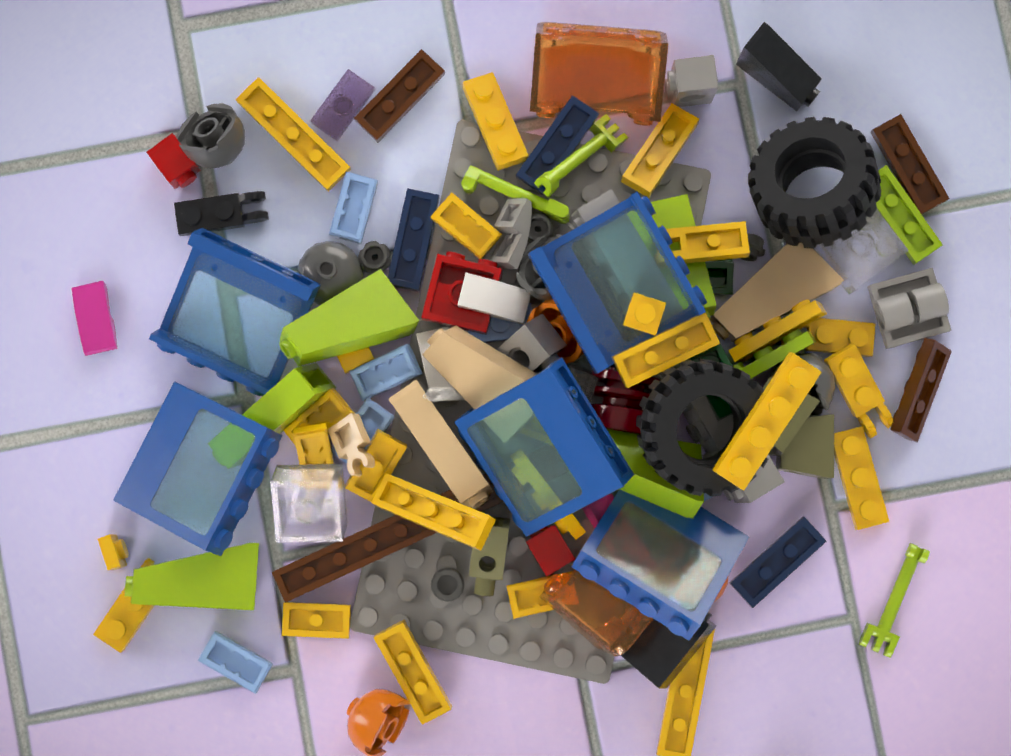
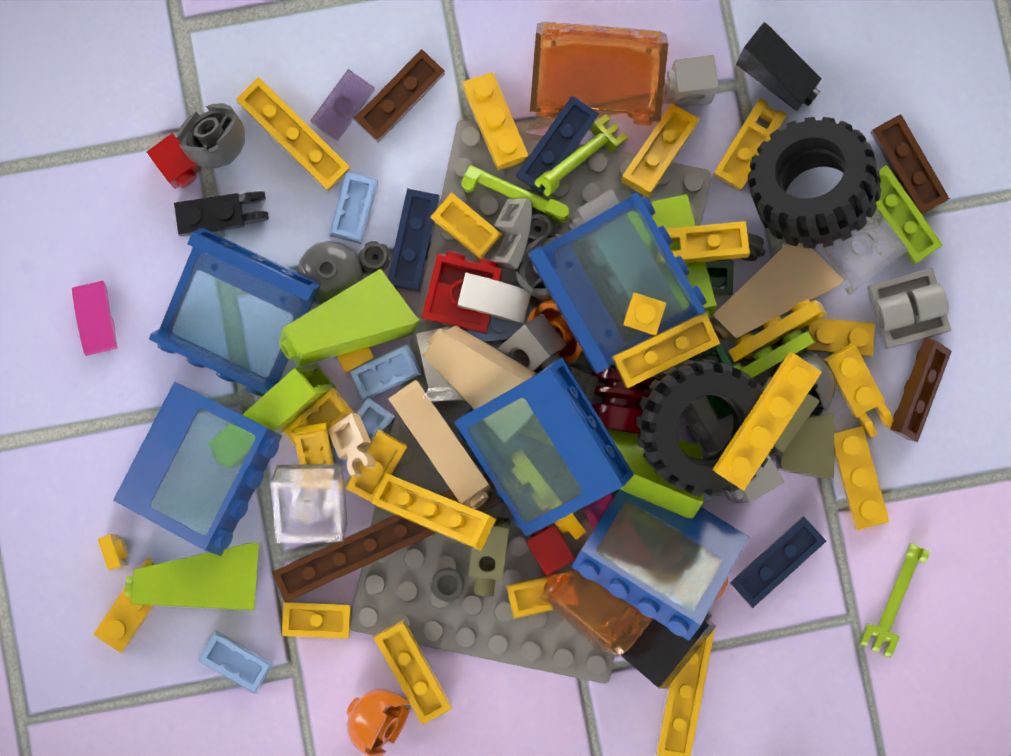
none -> yellow plate [713,98,787,192]

